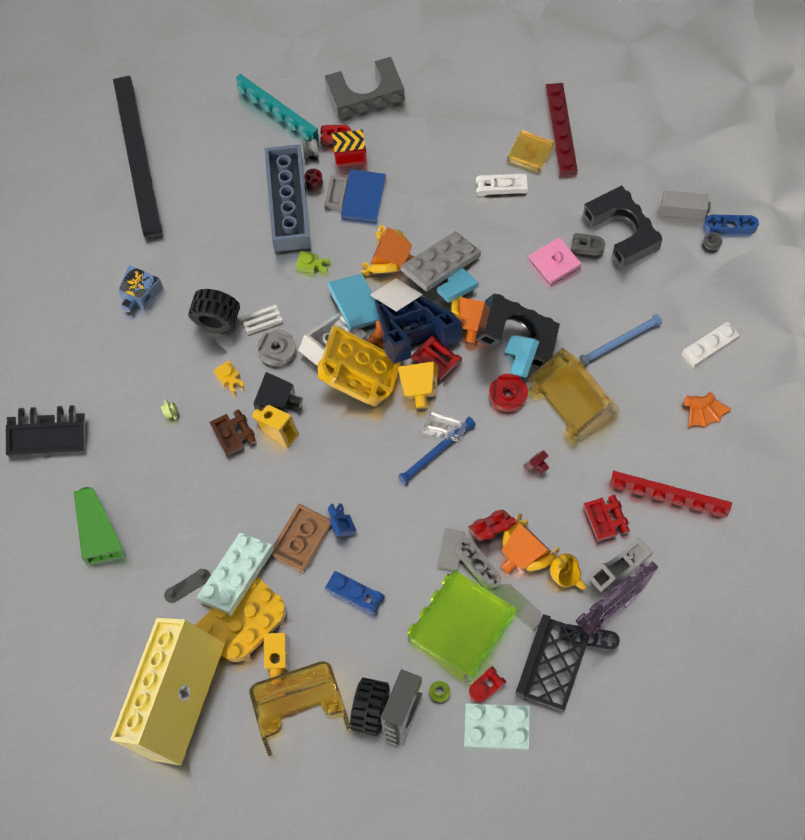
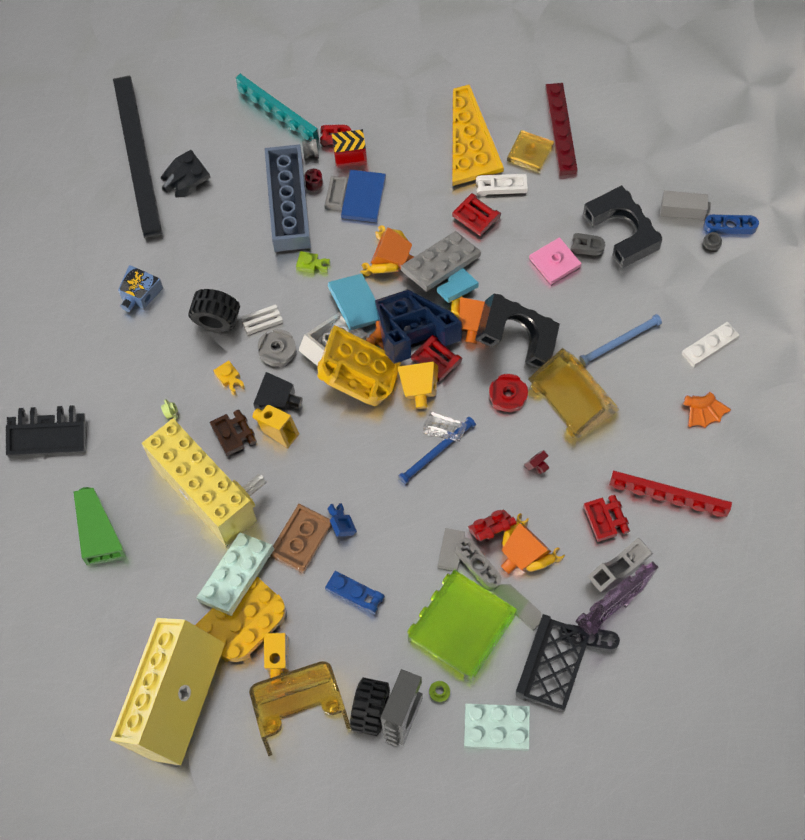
dark grey piece [164,569,211,603] -> none
dark grey arch [325,57,405,119] -> none
white sticker [370,279,423,312] -> none
red plate [469,666,507,704] -> none
medium azure tile [505,335,539,378] -> none
yellow hair [550,553,586,590] -> none
none -> light yellow piece [142,418,267,547]
none -> black plate [160,150,211,198]
none -> yellow wing [452,84,504,186]
none -> red plate [452,193,501,236]

